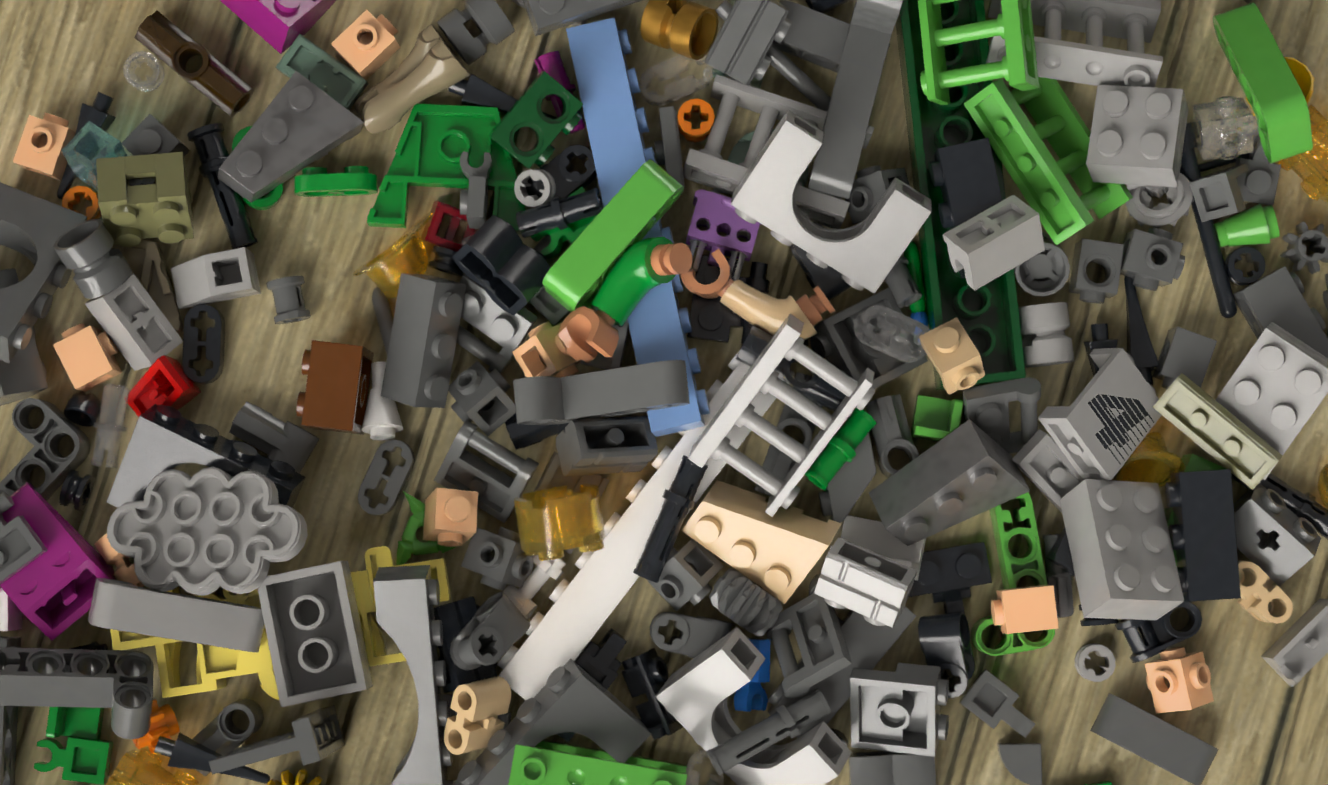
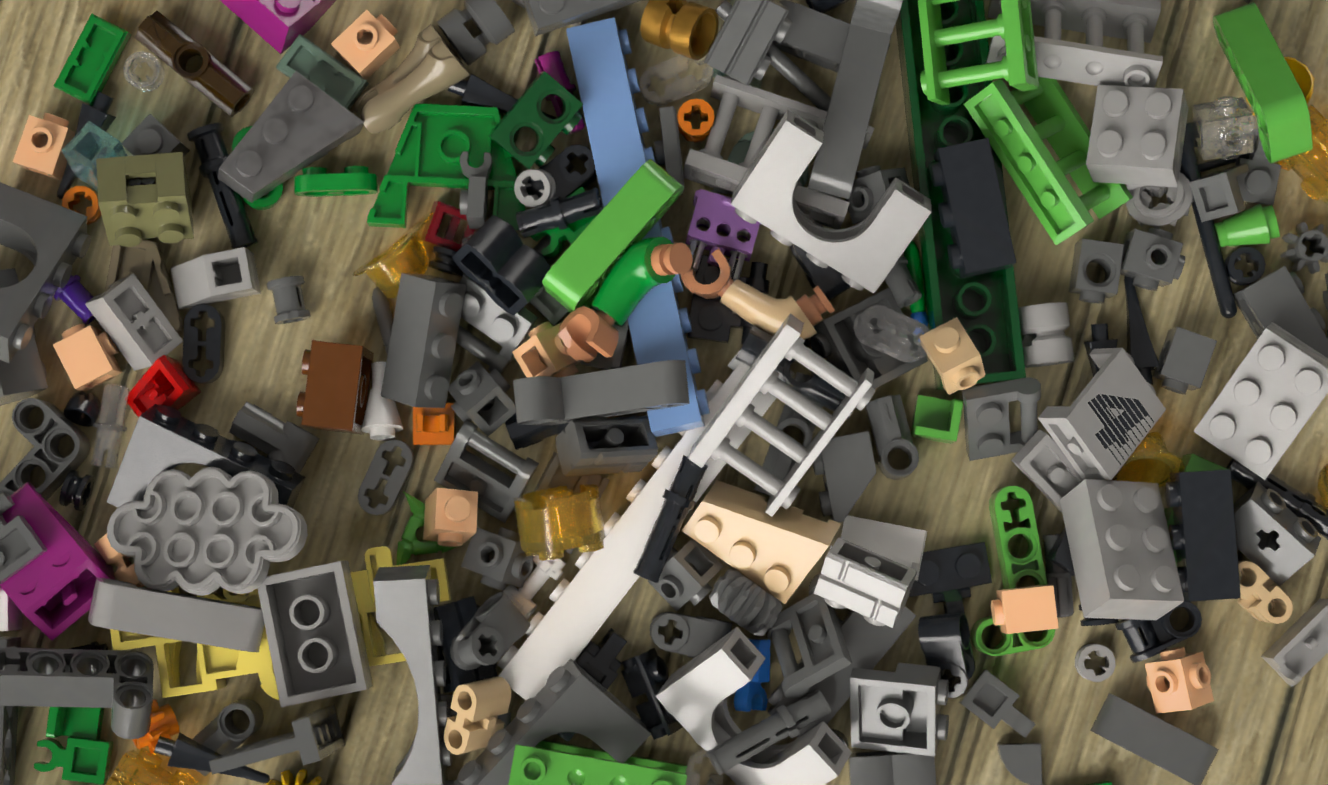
dark grey wheel [53,219,132,299] -> none
green pin [804,408,877,490] -> none
flat silver wedge [869,419,1030,546] -> none
light grey hinge [943,195,1045,290] -> none
dark grey wheel [1014,232,1070,296] -> none
tile [1153,373,1282,490] -> none
none -> green plate [54,13,131,106]
none -> dark purple pin [54,274,96,325]
none -> orange tile [413,403,456,445]

